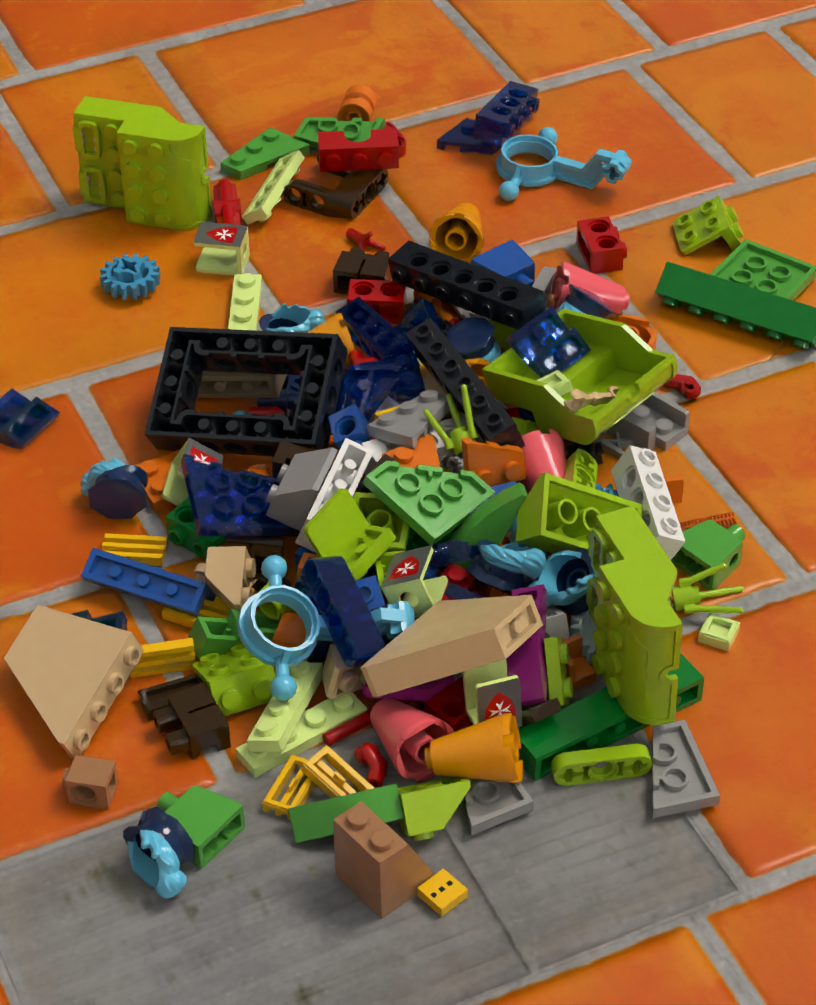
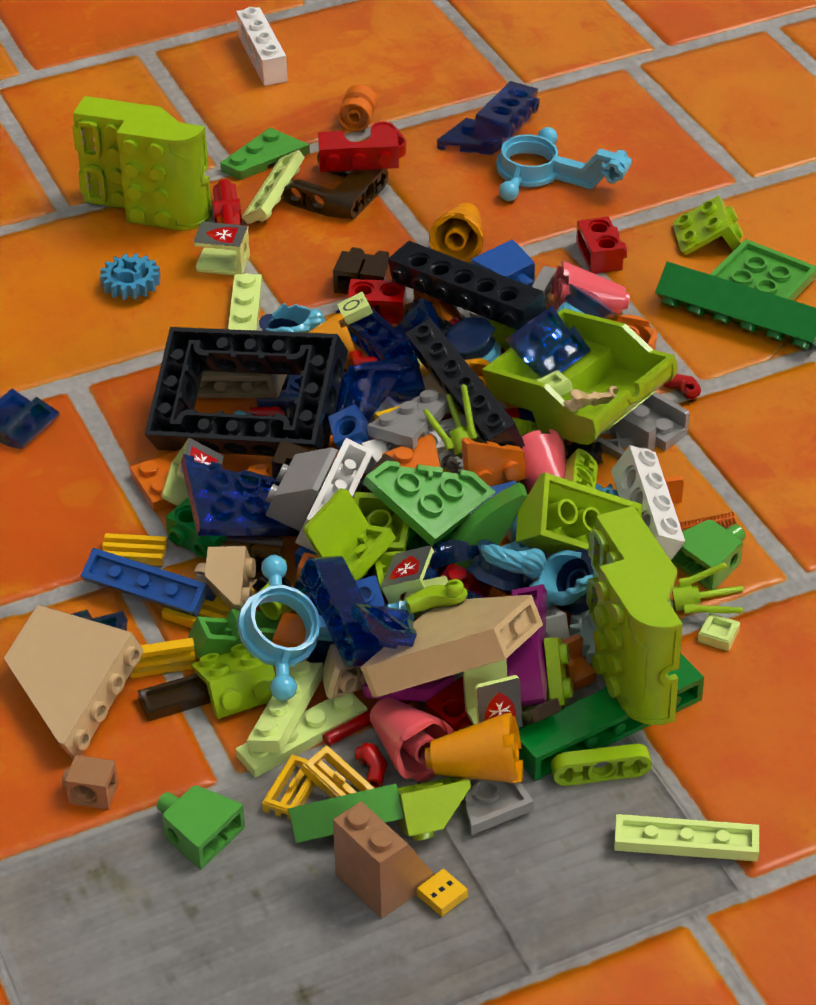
dark blue piece [80,457,148,519] -> none
piece [123,806,194,899] -> none
dark brown hips [153,682,231,760] -> none
bright green wing [294,117,386,149] -> none
red bar [346,228,386,252] -> none
light grey wing [652,720,720,818] -> none
none -> white brick [236,7,288,86]
none -> yellowish green tile [337,291,373,325]
none -> clear blue wing [350,603,417,649]
none -> lime arm [404,579,468,615]
none -> yellowish green plate [614,814,759,862]

